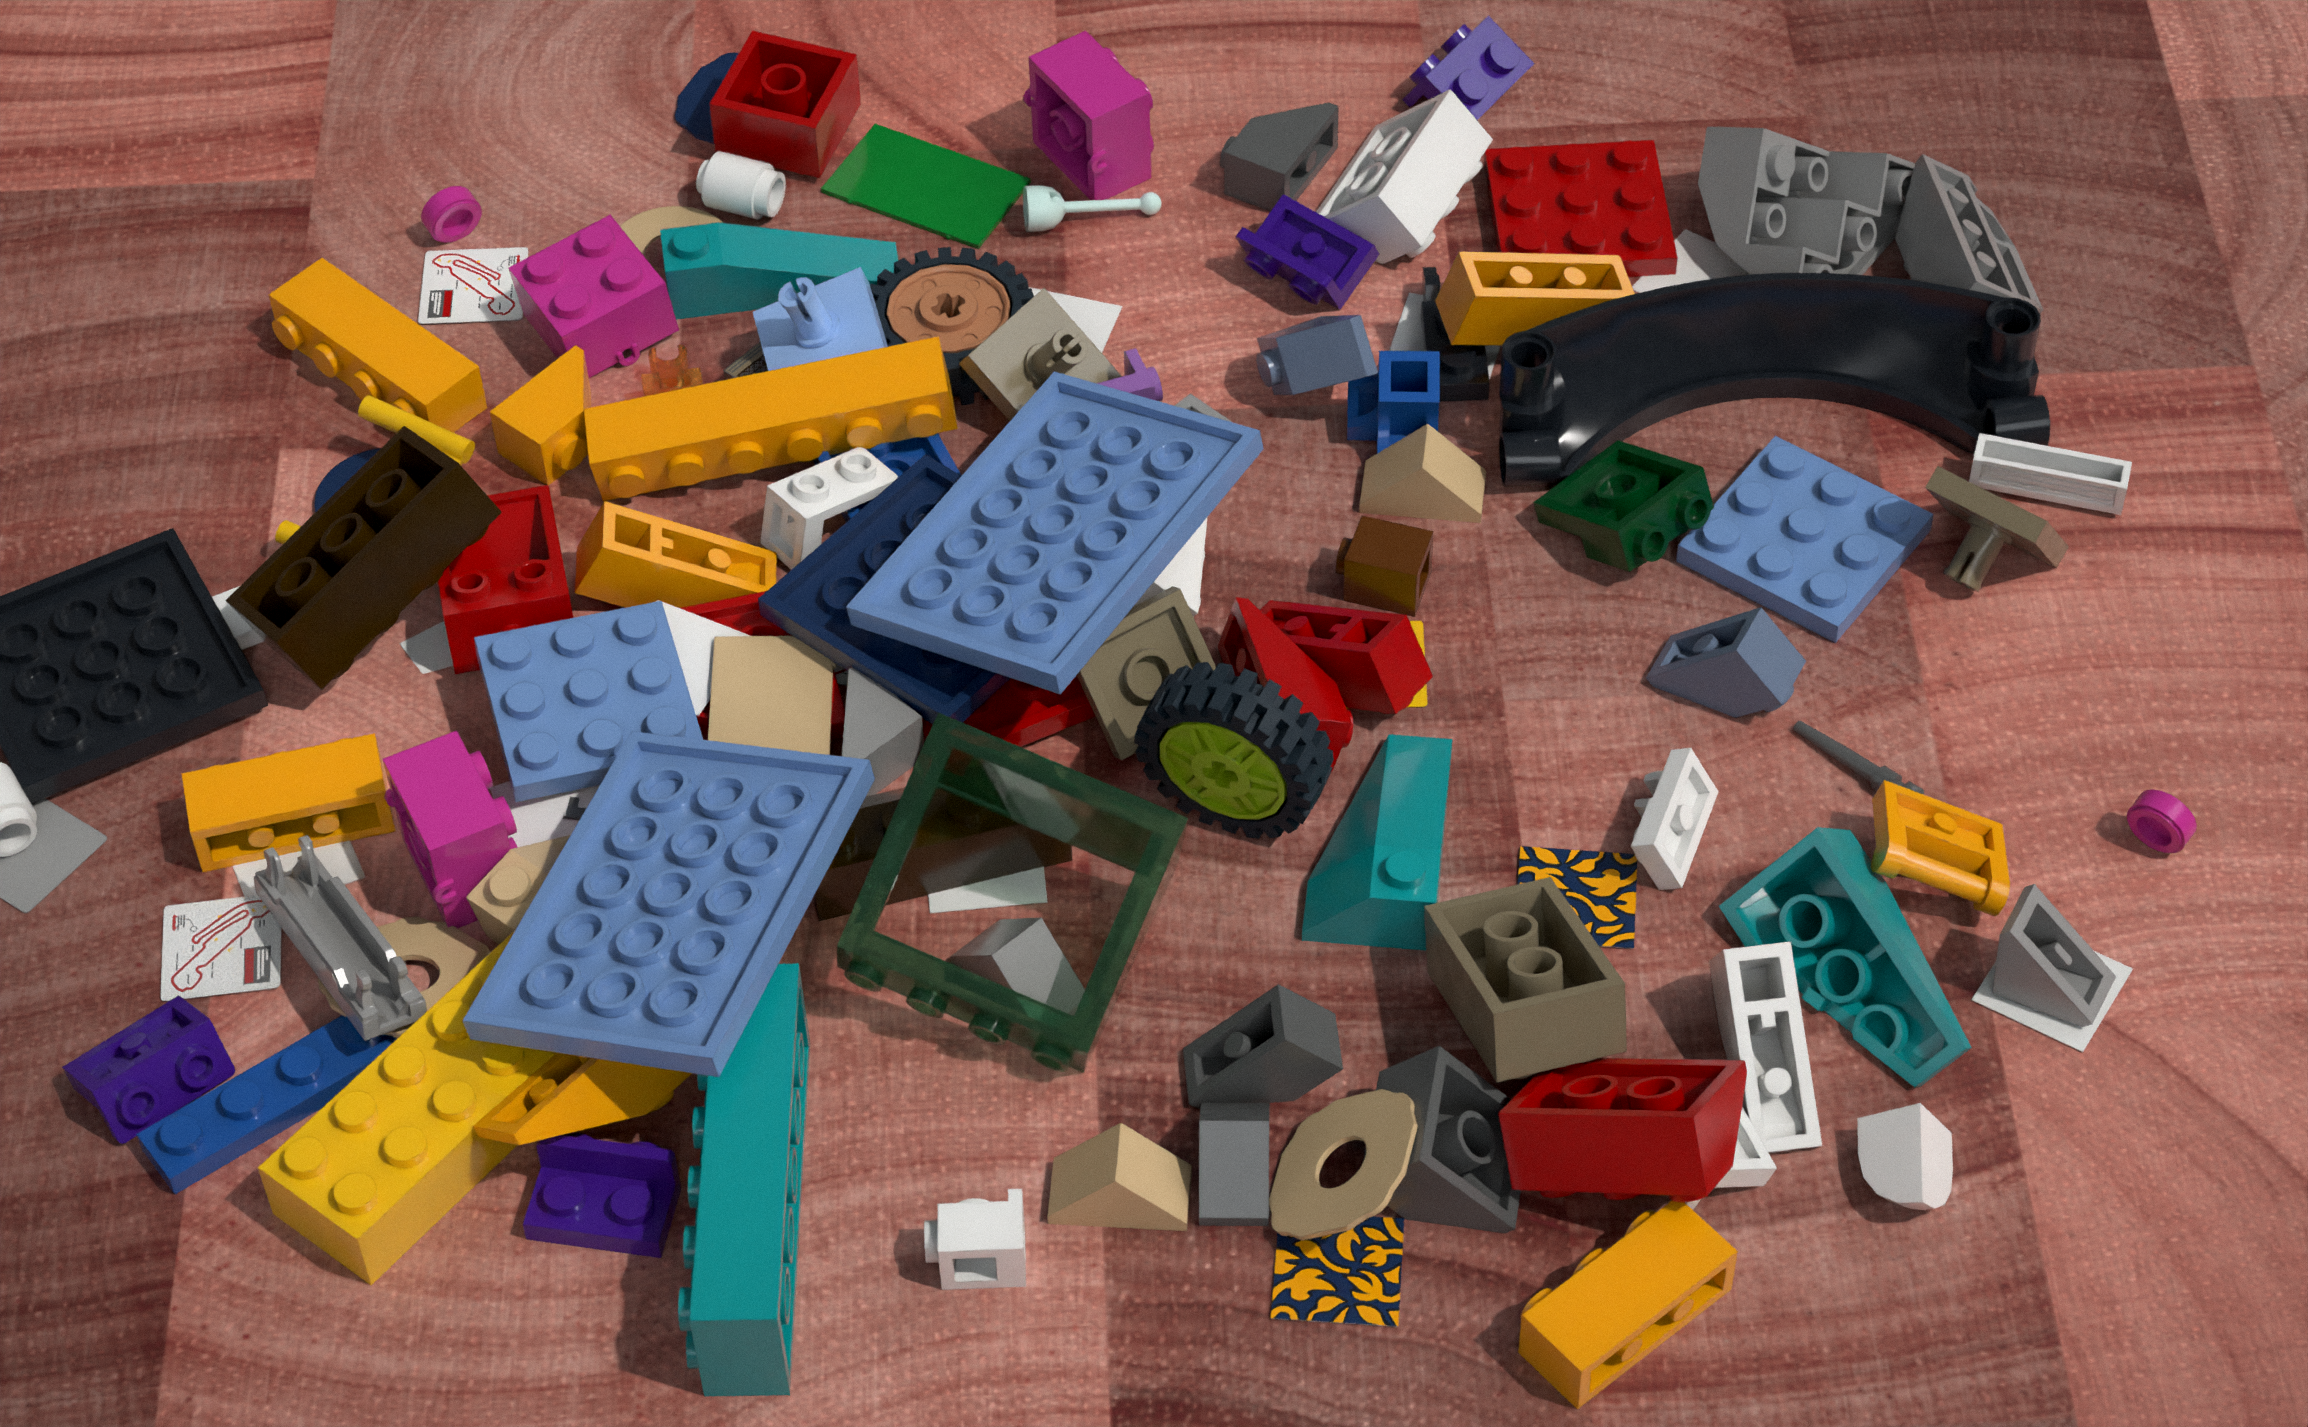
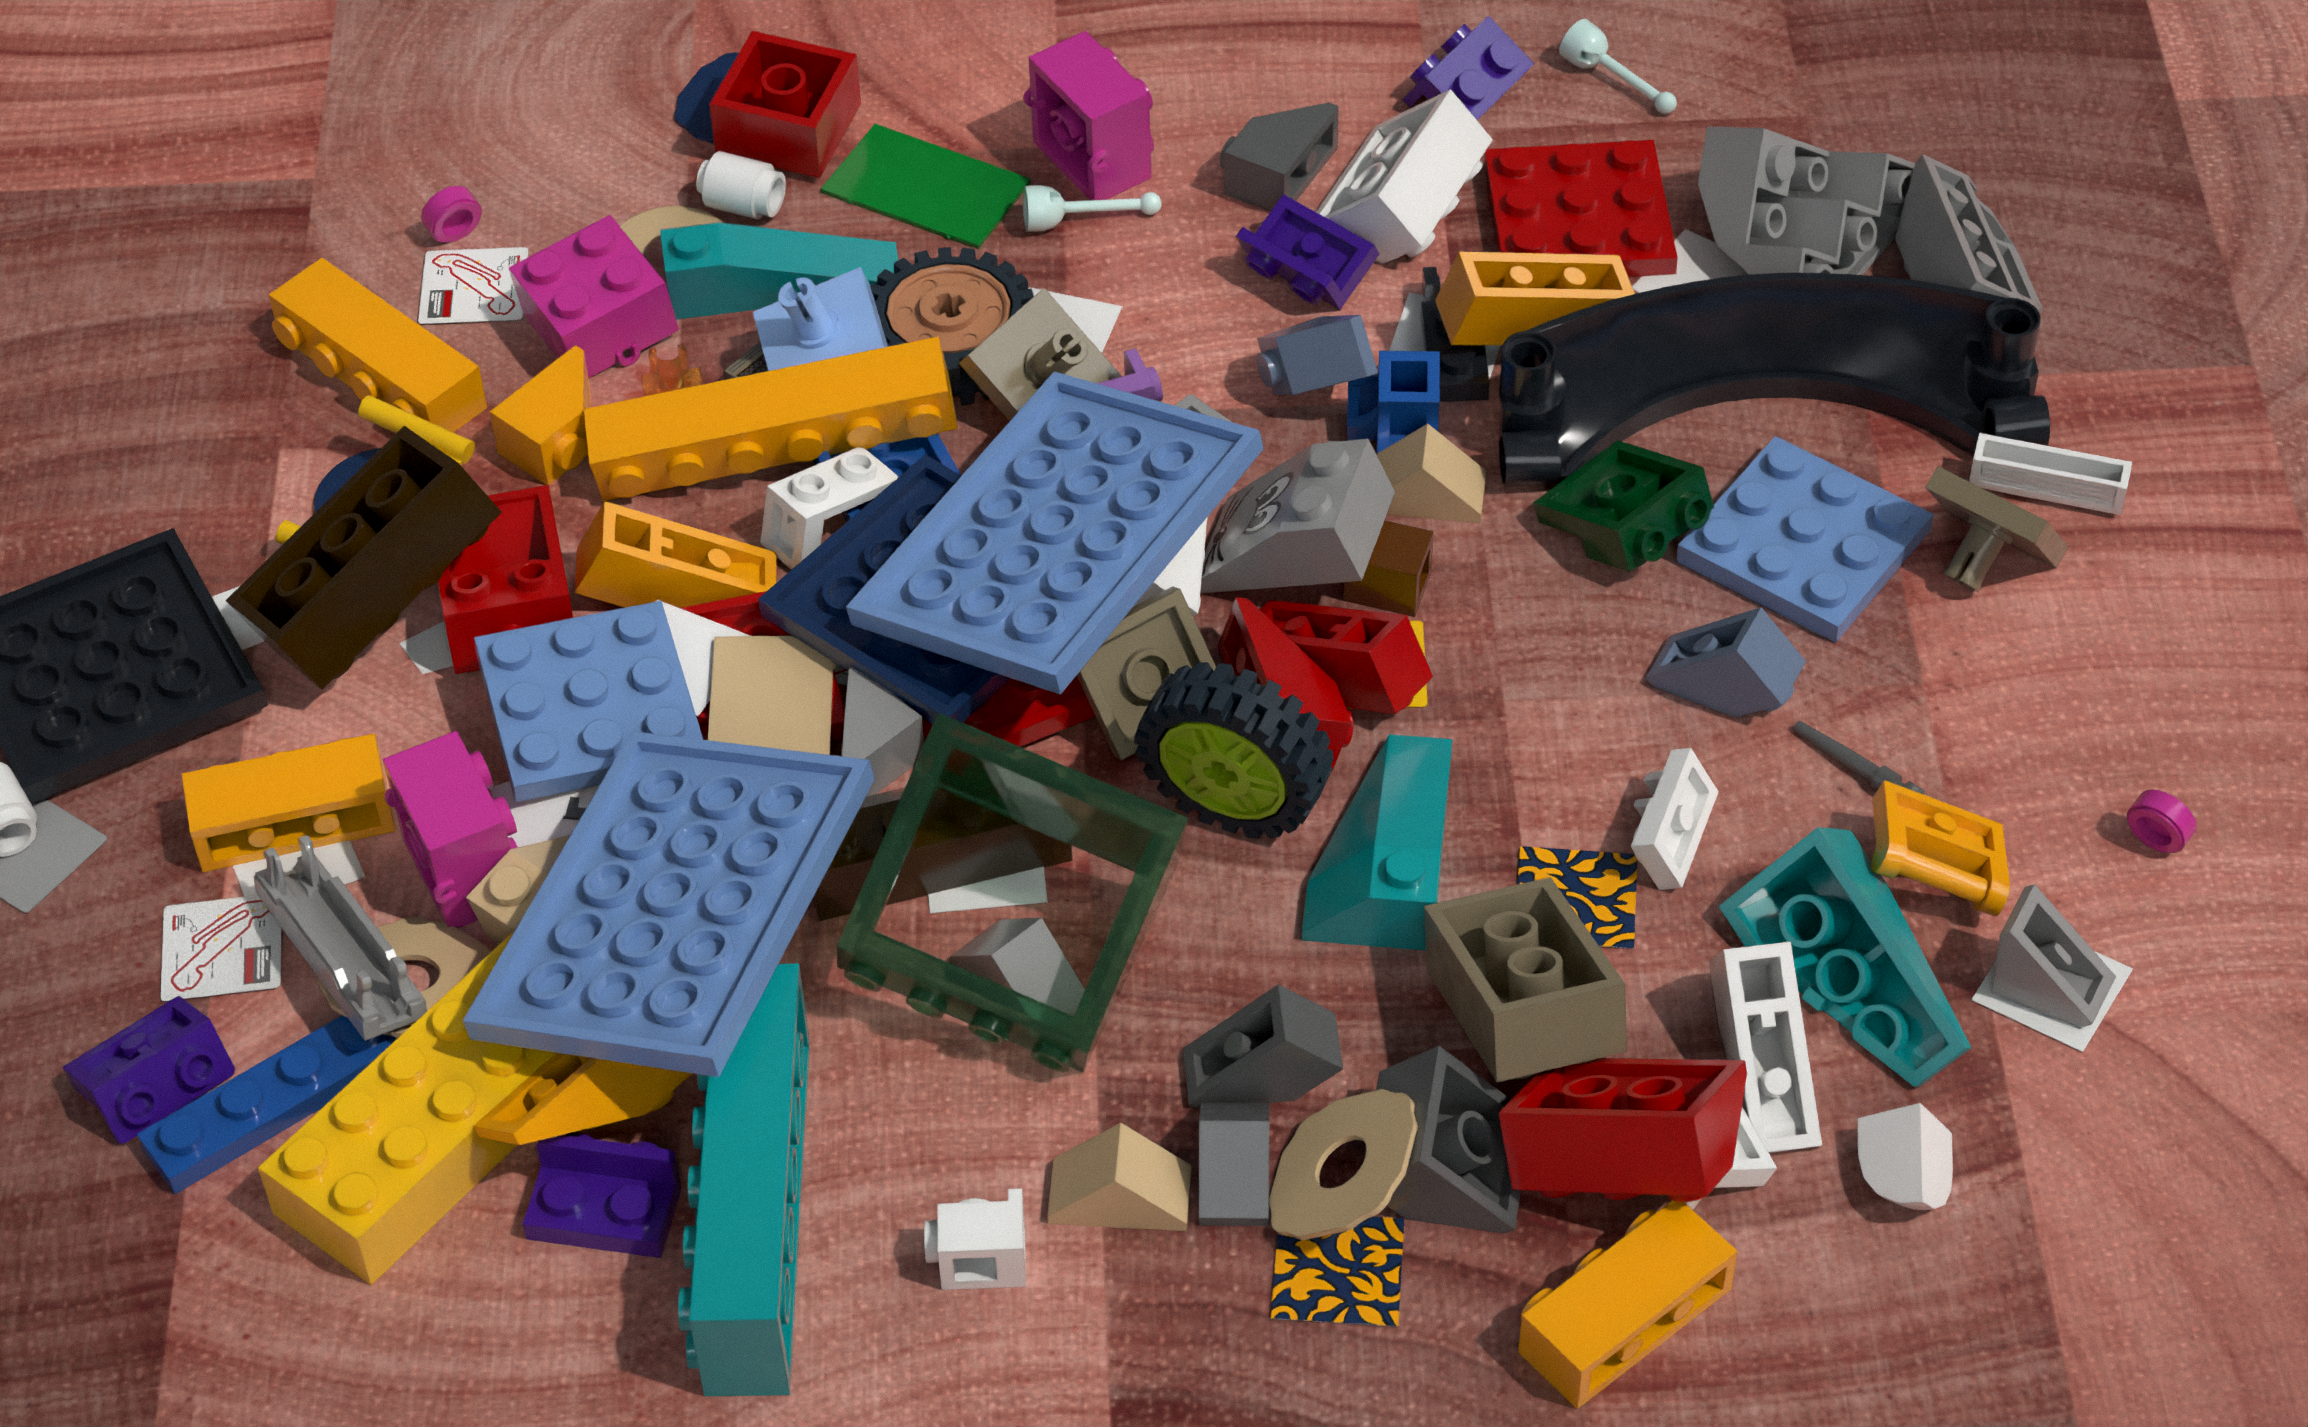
none -> light grey slope [1200,439,1395,593]
none -> light aqua hinge [1559,19,1677,114]

